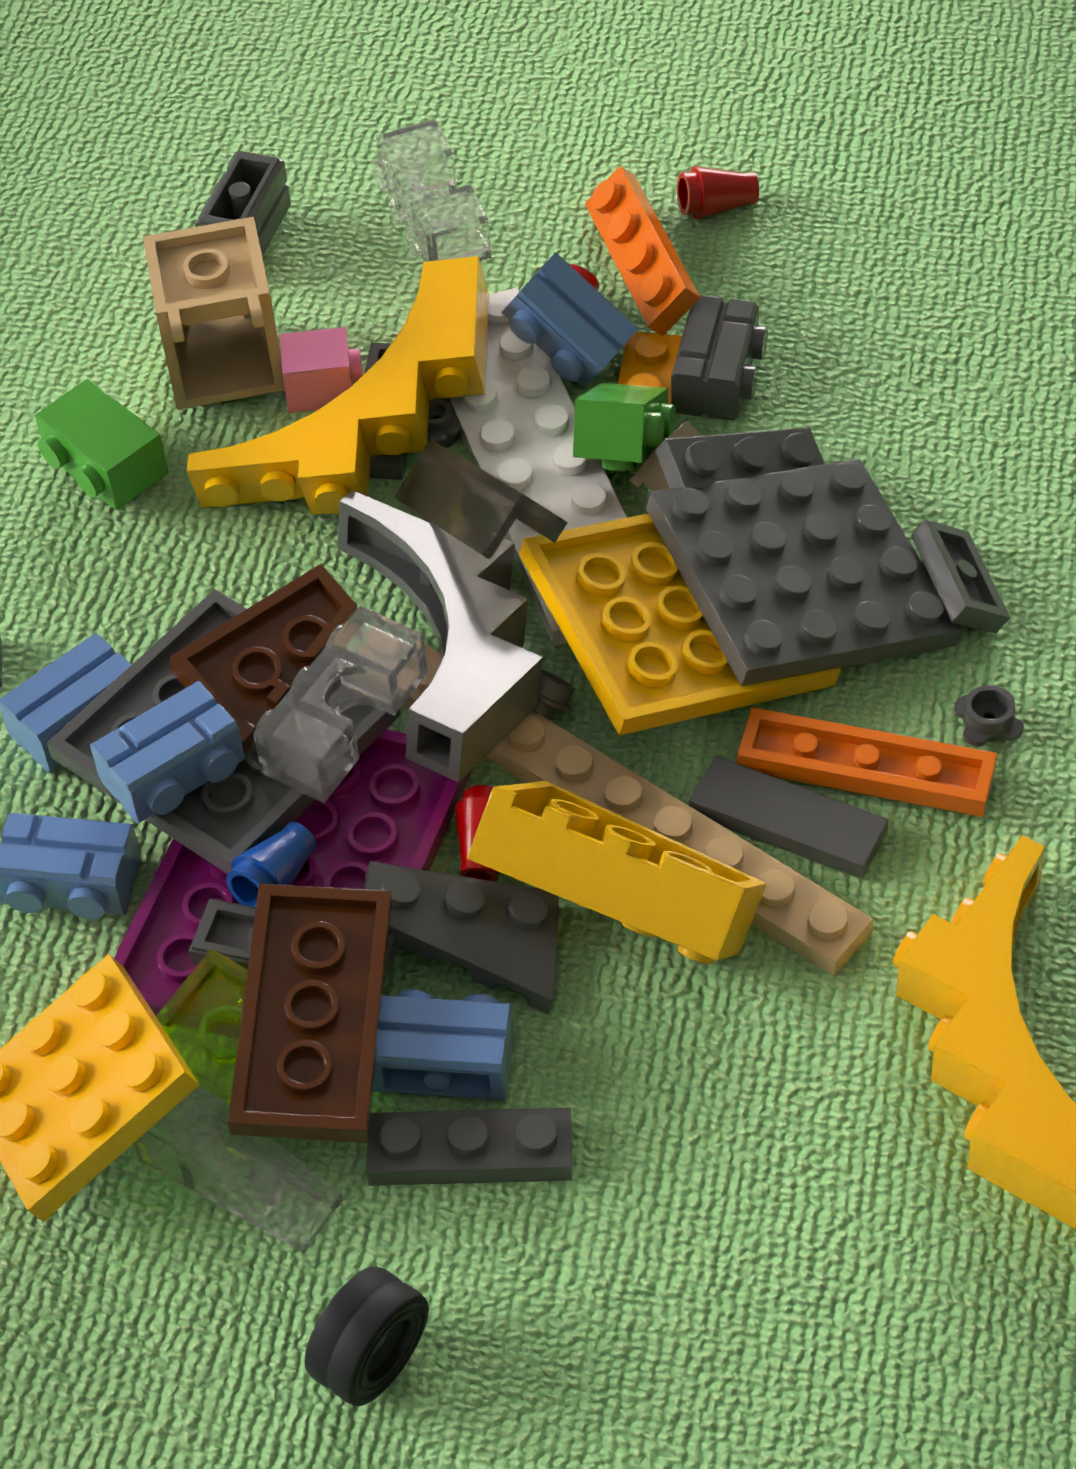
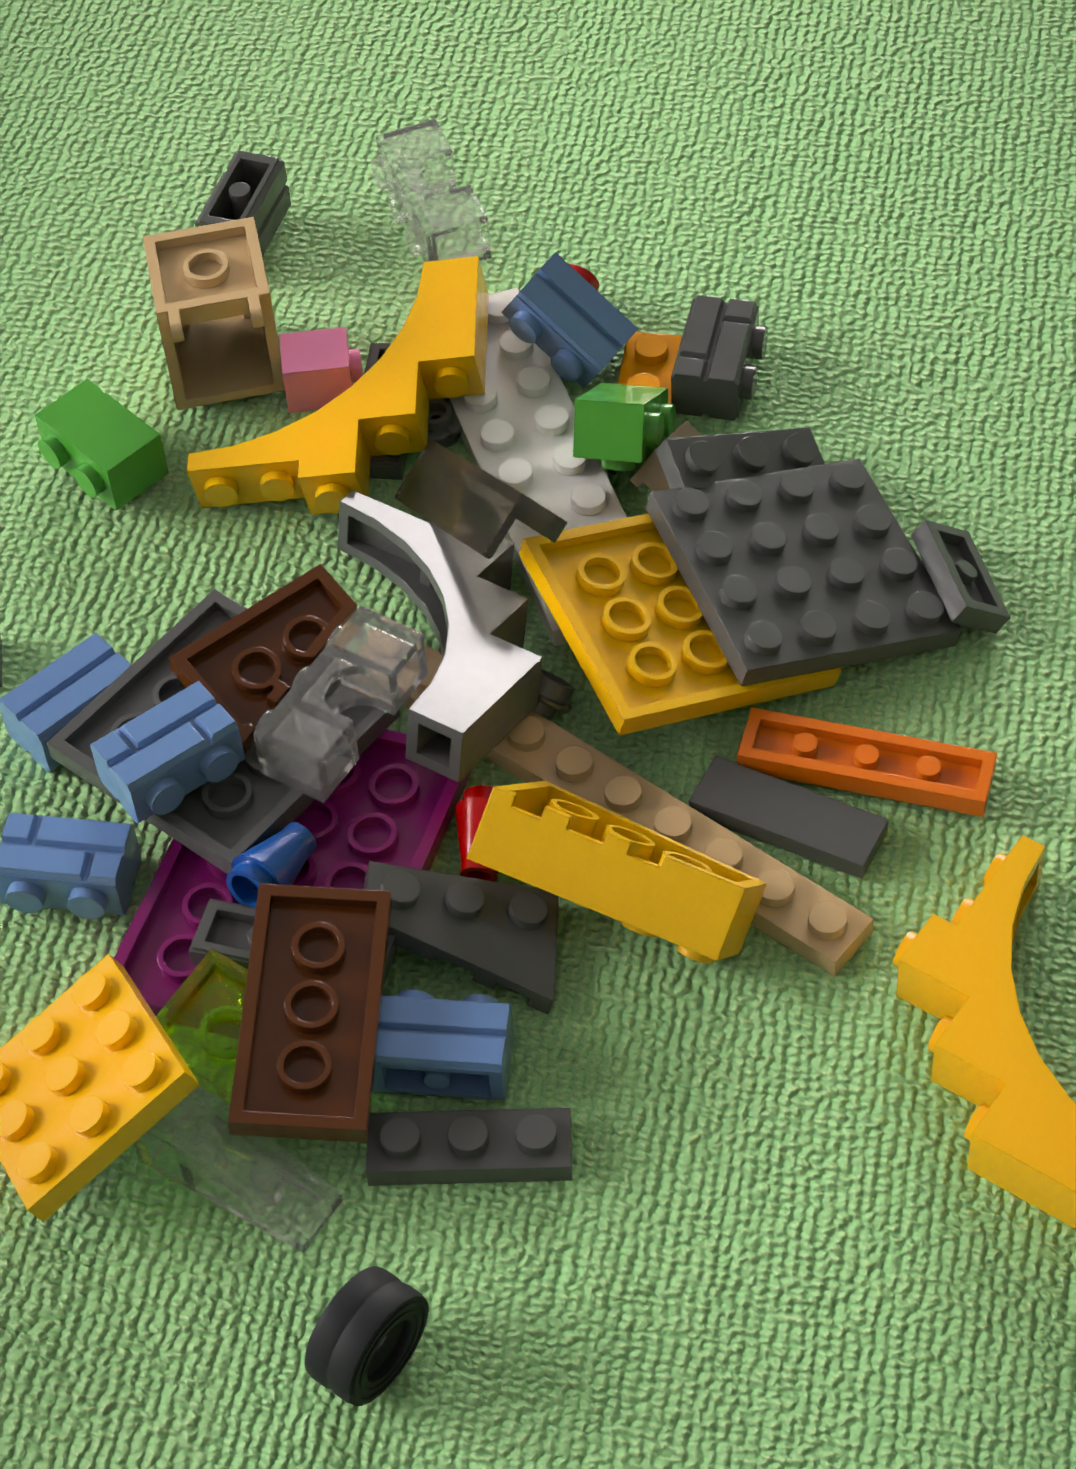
orange plate [585,165,701,336] -> none
red cone [677,166,759,220] -> none
dark grey plate [954,685,1024,747] -> none

